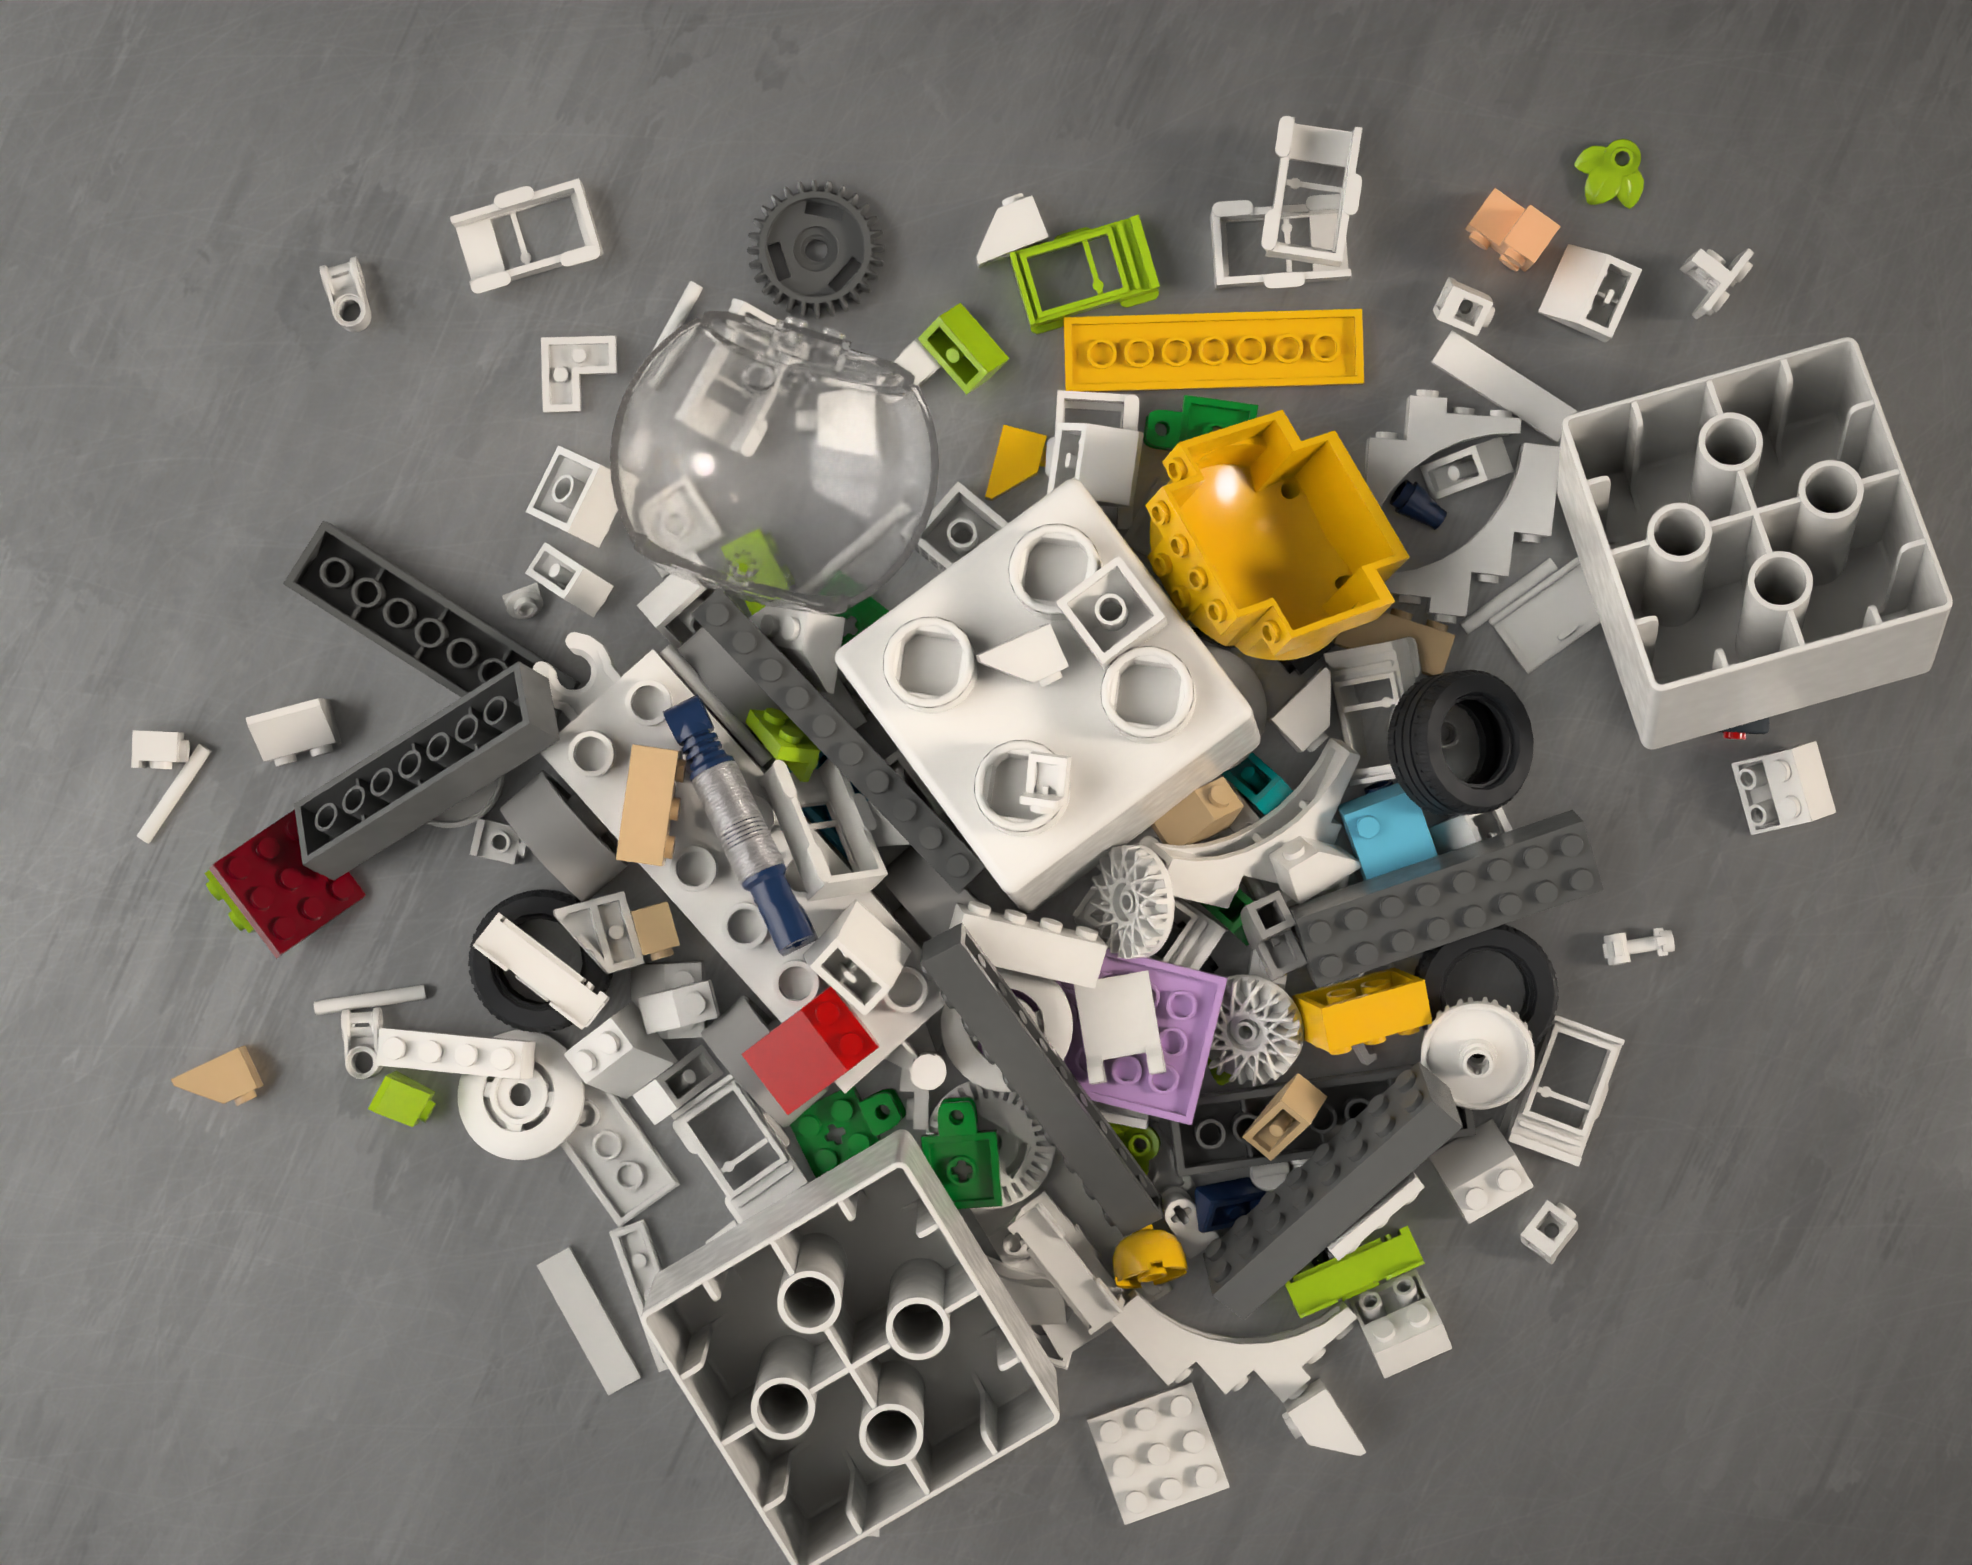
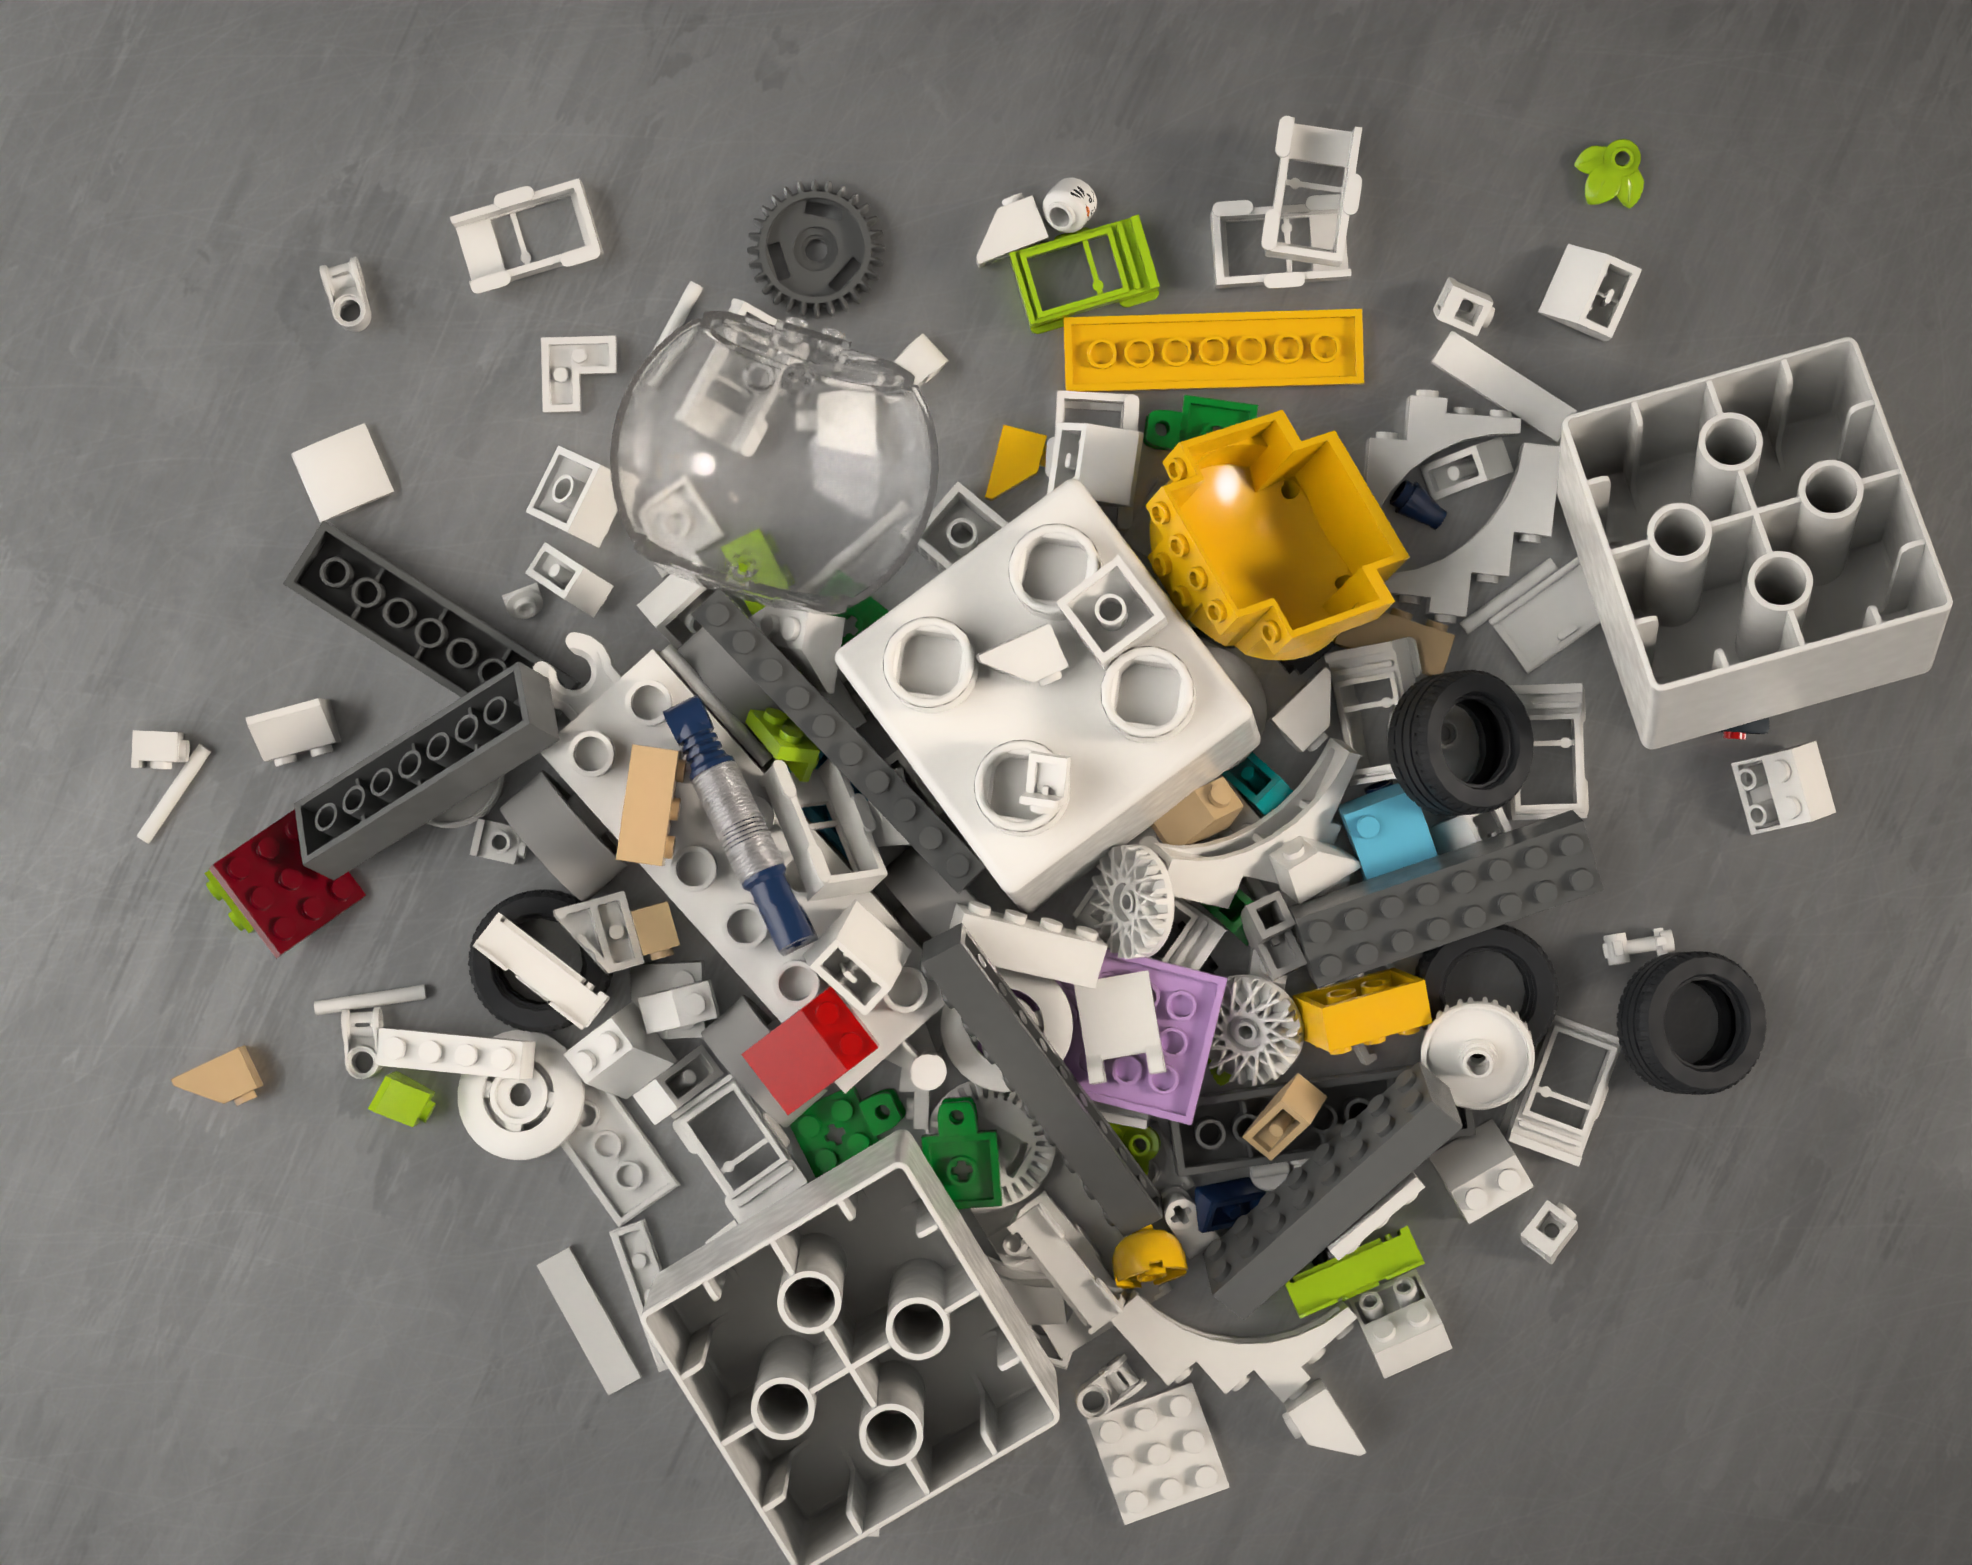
lime brick [917,303,1010,395] -> none
light nougat brick [1465,188,1561,272] -> none
white bracket [1680,248,1754,319] -> none
none -> white slope [291,423,394,523]
none -> white head [1042,177,1097,233]
none -> white piece [1075,1353,1147,1419]
none -> white piece [1507,683,1589,820]
none -> black tyre [1616,951,1767,1095]

